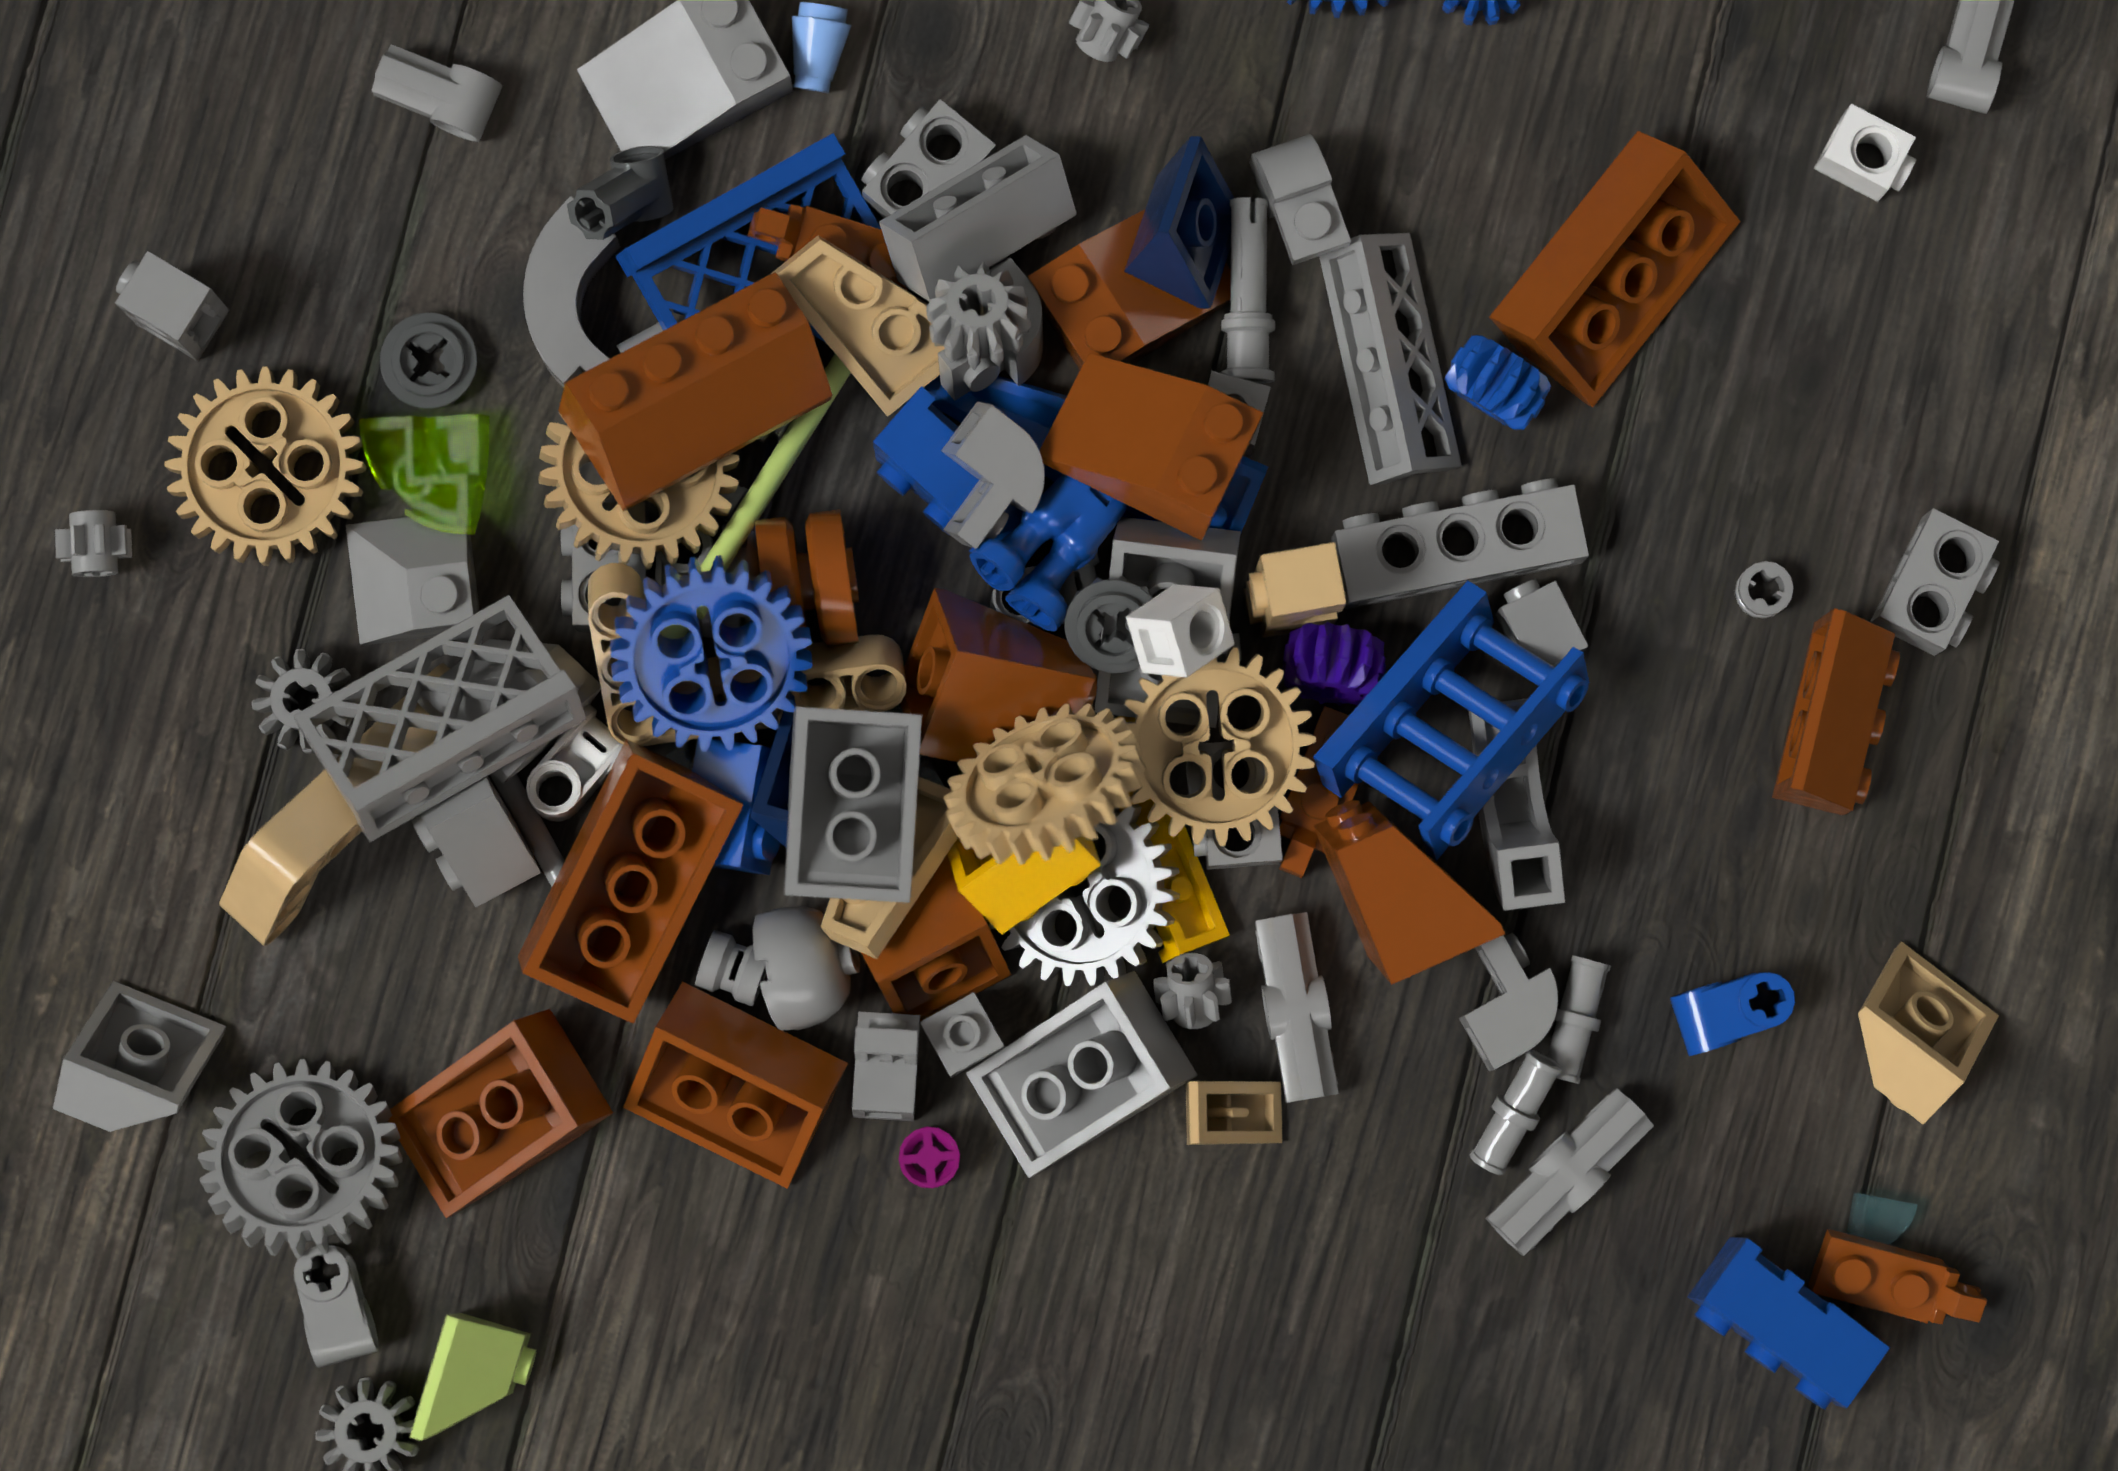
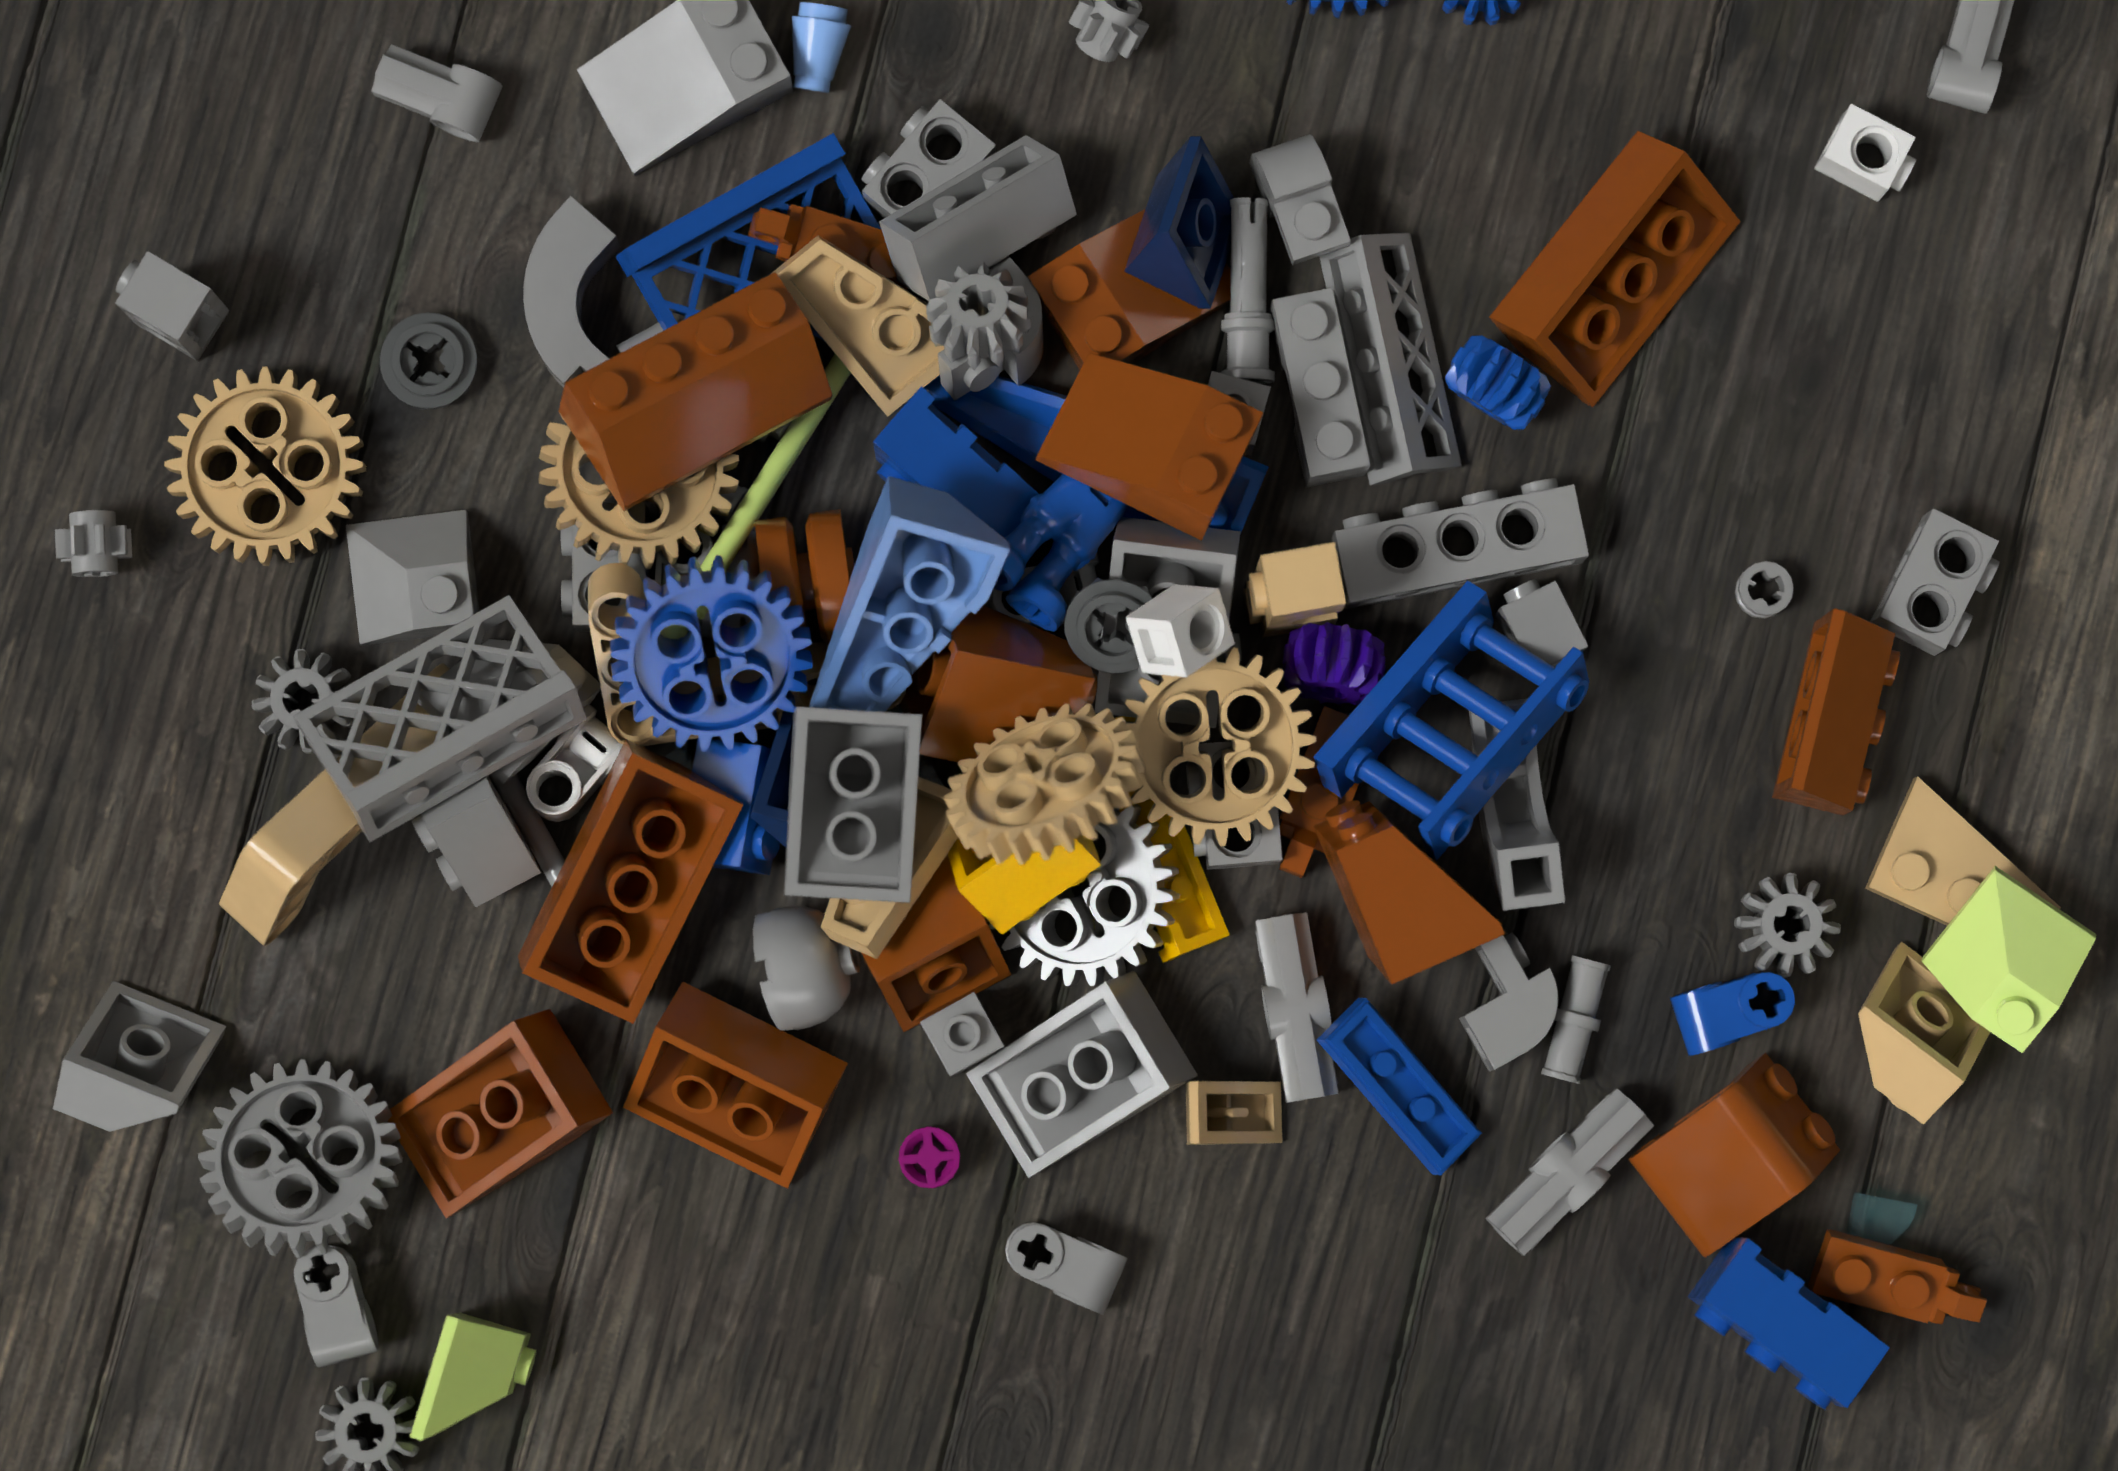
clear neon green brick [359,414,490,535] -> none
dark grey piece [567,146,674,240] -> none
light grey wheel [695,929,766,1006] -> none
light grey brick [852,1012,920,1121] -> none
light grey brick [941,401,1044,549] -> none
light grey gear [1153,953,1232,1029] -> none
light grey pin [1470,1050,1563,1175] -> none
none -> medium blue wedge [809,476,1010,712]
none -> light grey piece [1005,1222,1128,1315]
none -> light grey arch [1269,288,1370,488]
none -> blue tile [1317,998,1482,1176]
none -> dark orange piece [1628,1052,1840,1258]
none -> light grey gear [1734,873,1841,978]
none -> tan wing [1865,776,2061,926]
none -> yellowish green slope [1922,866,2096,1053]

